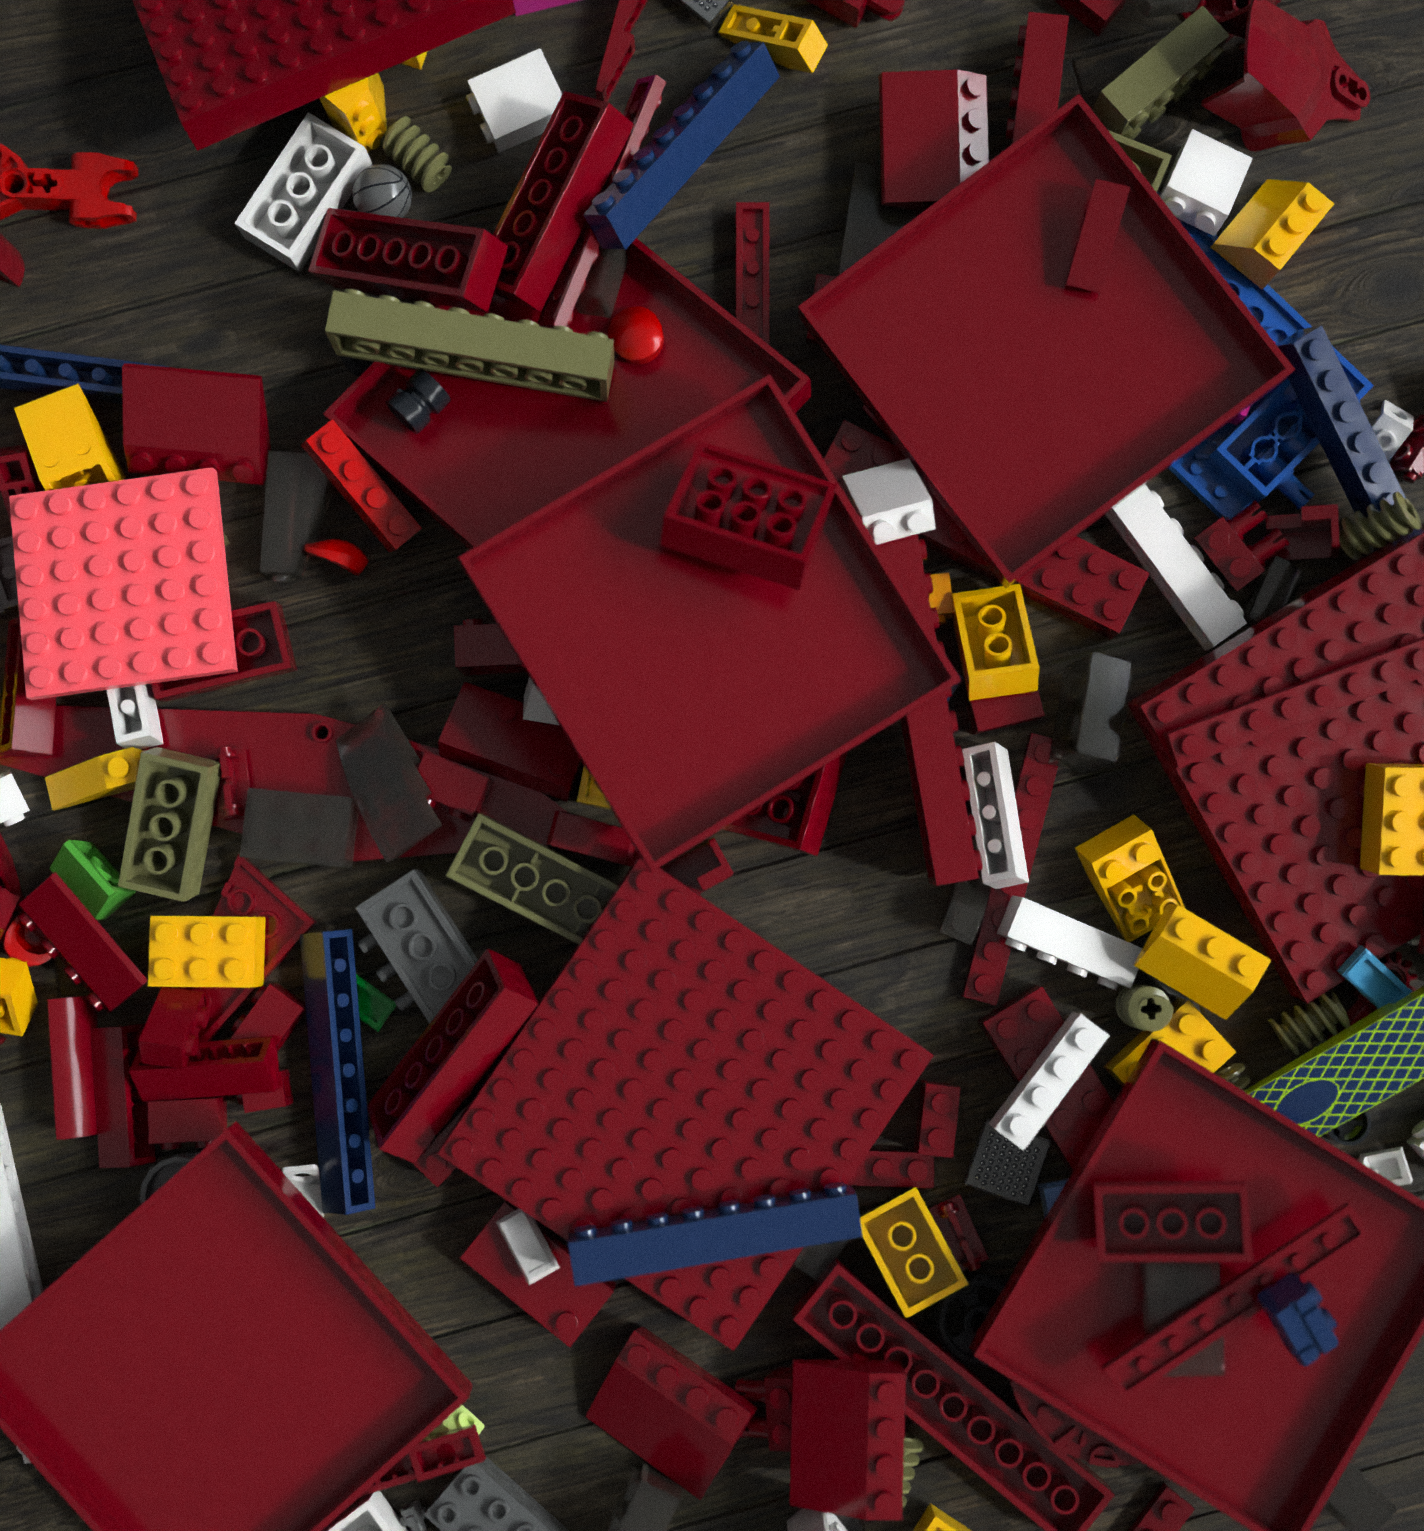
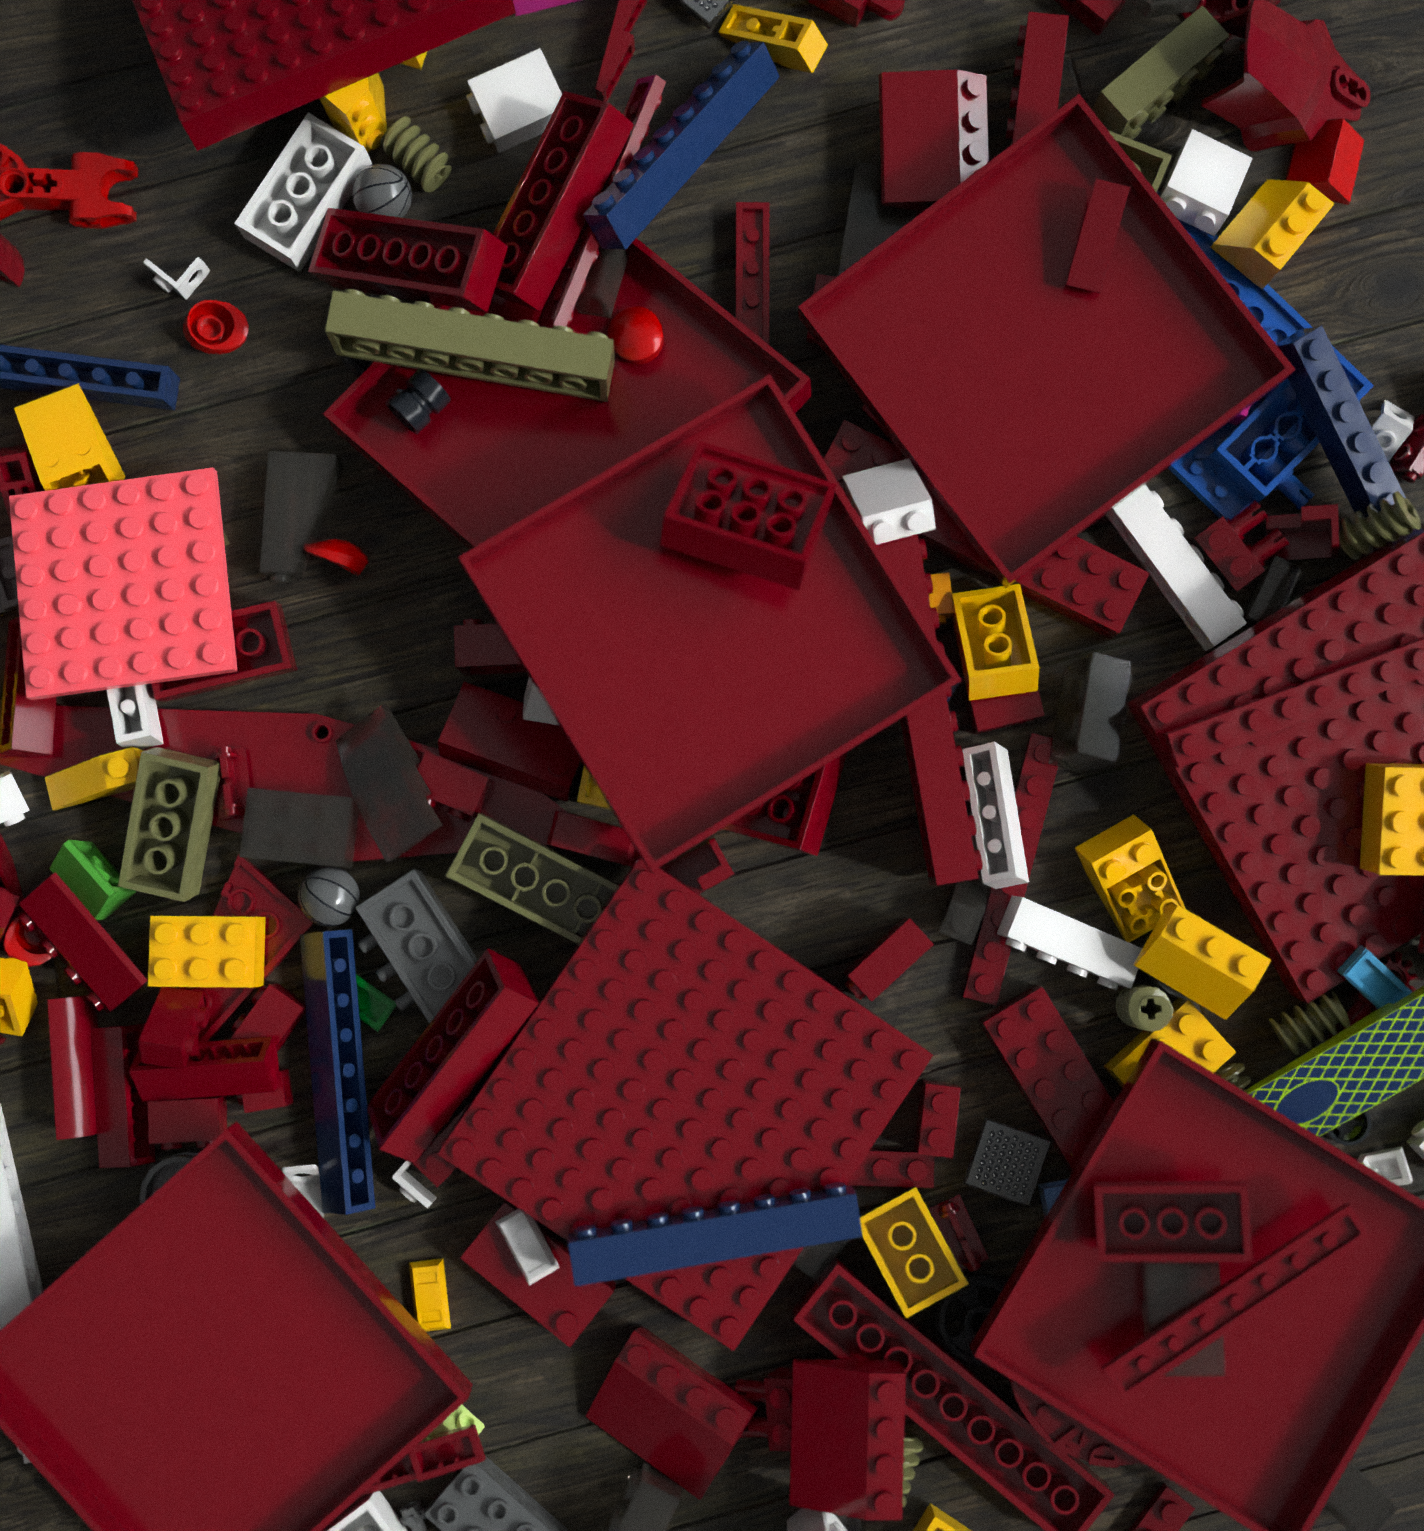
dark red slope [122,363,273,485] -> none
red brick [301,419,422,552] -> none
white brick [989,1011,1109,1151] -> none
dark blue brick [1257,1273,1339,1367] -> none
none -> white bracket [143,257,210,300]
none -> red hat [183,300,249,354]
none -> dark grey piece [298,866,360,927]
none -> white bracket [392,1160,437,1208]
none -> yellow tile [409,1258,451,1332]
none -> dark red brick [843,918,934,1002]
none -> red slope [1285,118,1365,205]

